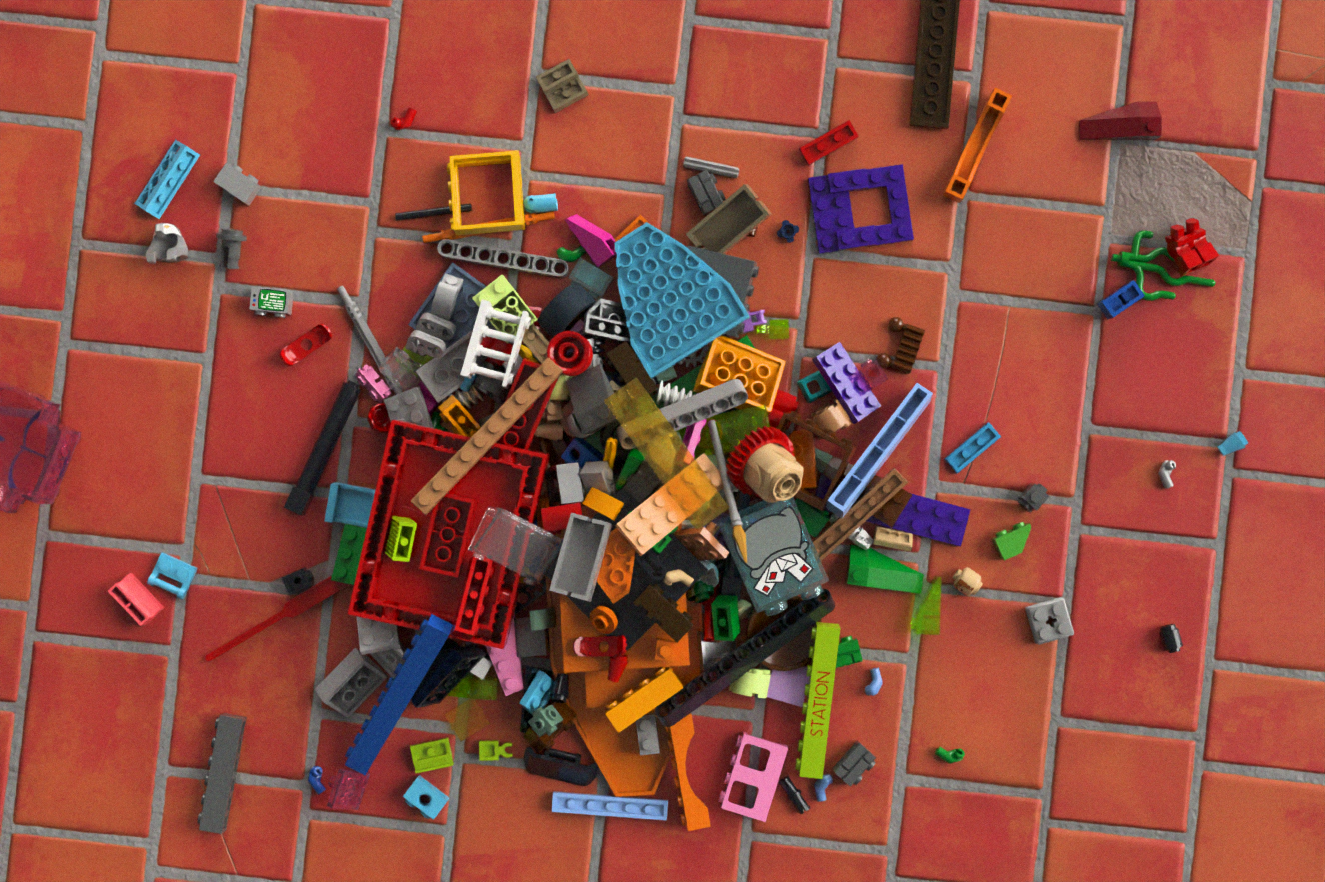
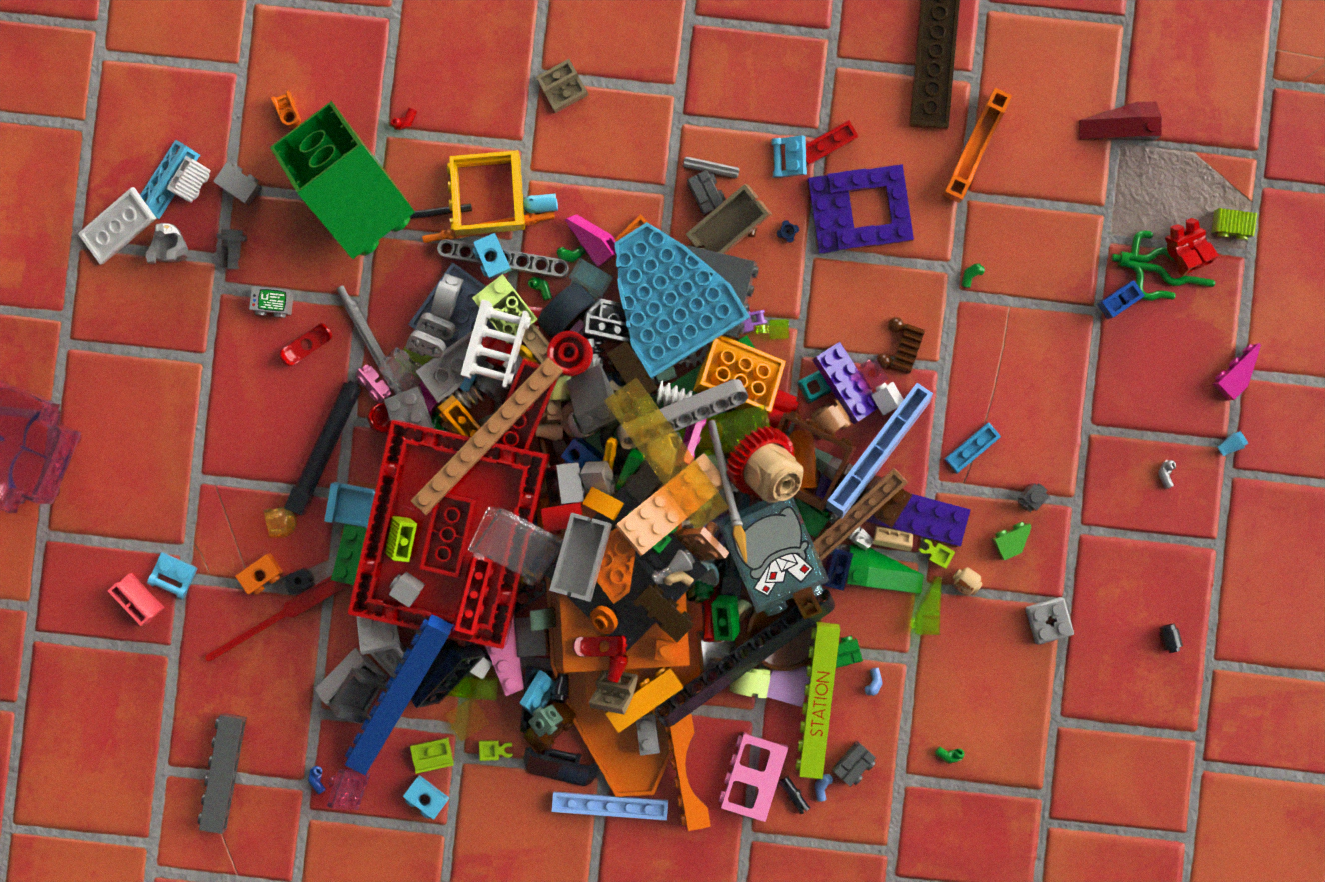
none -> white plate [78,188,157,265]
none -> white brick [167,156,211,203]
none -> orange brick [235,553,283,595]
none -> clear yellow helmet [263,507,297,539]
none -> green slope [270,101,415,259]
none -> orange piece [271,90,301,130]
none -> dark grey panel [329,668,388,724]
none -> light grey brick [389,572,426,607]
none -> medium azure brick [472,233,512,280]
none -> green arm [528,277,552,301]
none -> dark tan slope [589,670,638,714]
none -> piece [651,550,695,585]
none -> medium azure plate [771,135,807,178]
none -> reddish brown plate [793,586,822,620]
none -> clear blue brick [821,549,853,591]
none -> white brick [871,382,904,415]
none -> lime plate [918,539,955,569]
none -> green arm [961,263,985,288]
none -> lime brick [1211,208,1257,241]
none -> dark pink slope [1213,343,1261,401]

